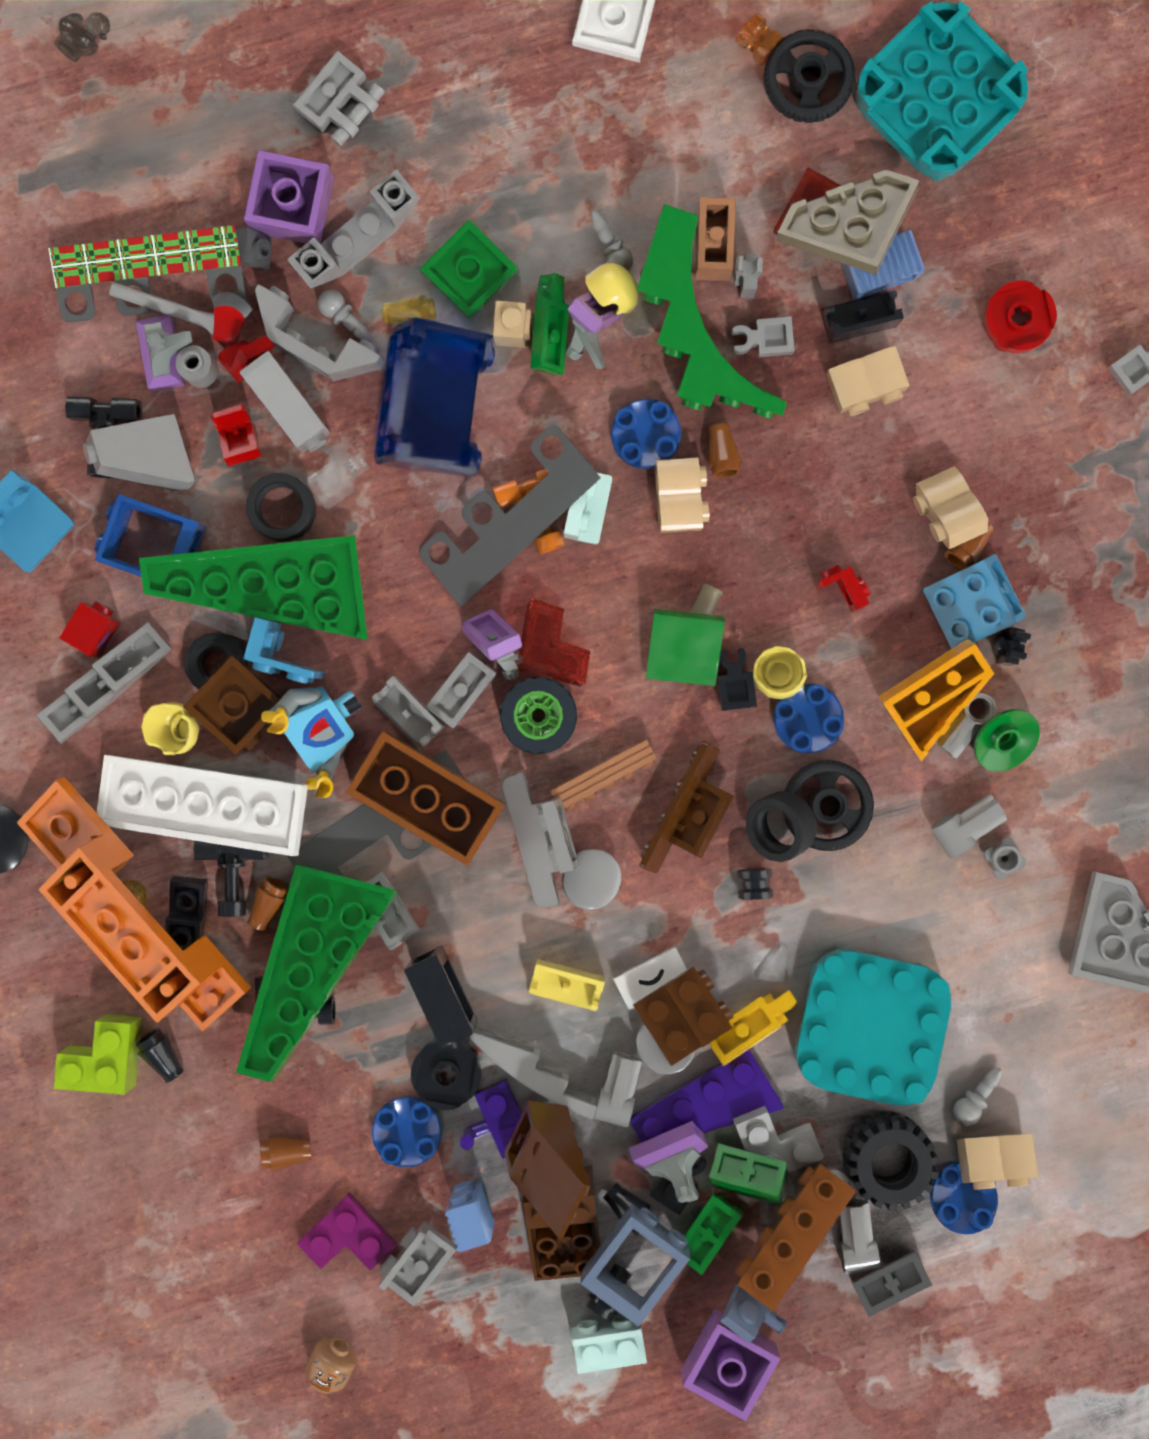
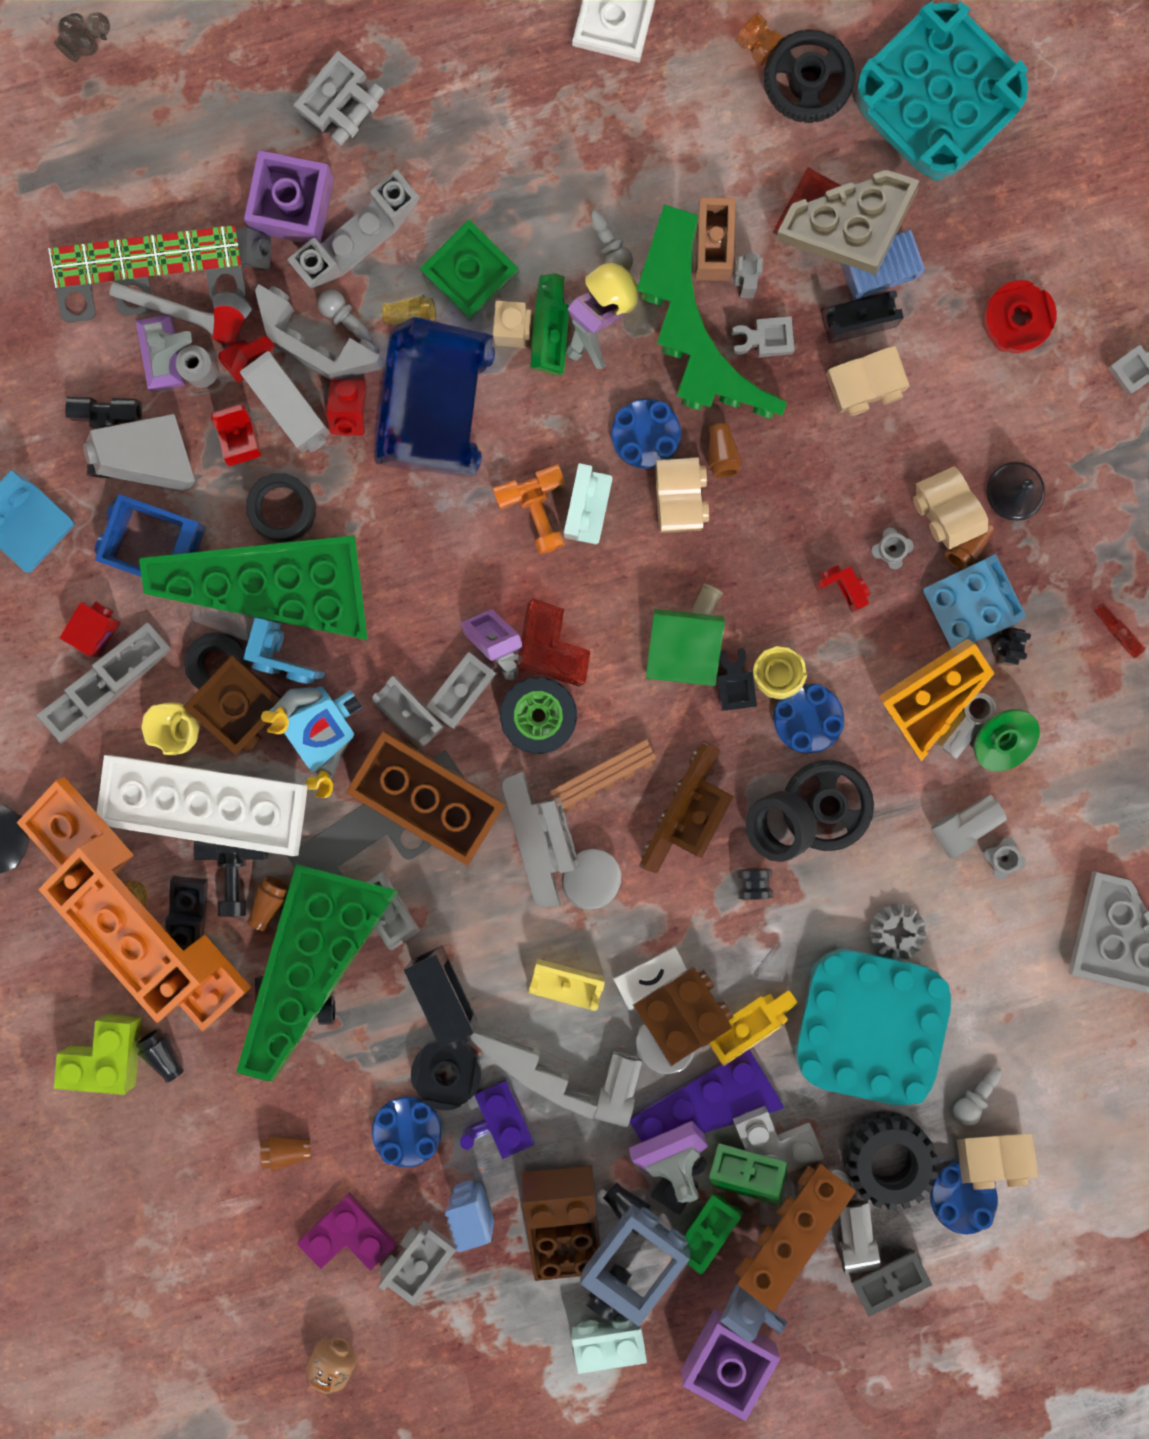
clear plate [306,453,370,510] -> none
dark grey piece [420,425,601,607] -> none
reddish brown slope [504,1100,590,1238] -> none
none -> red bracket [326,379,367,436]
none -> light grey gear [869,904,927,960]
none -> light grey plate [871,528,914,570]
none -> black hat [986,462,1045,521]
none -> clear red pin [1094,603,1146,659]

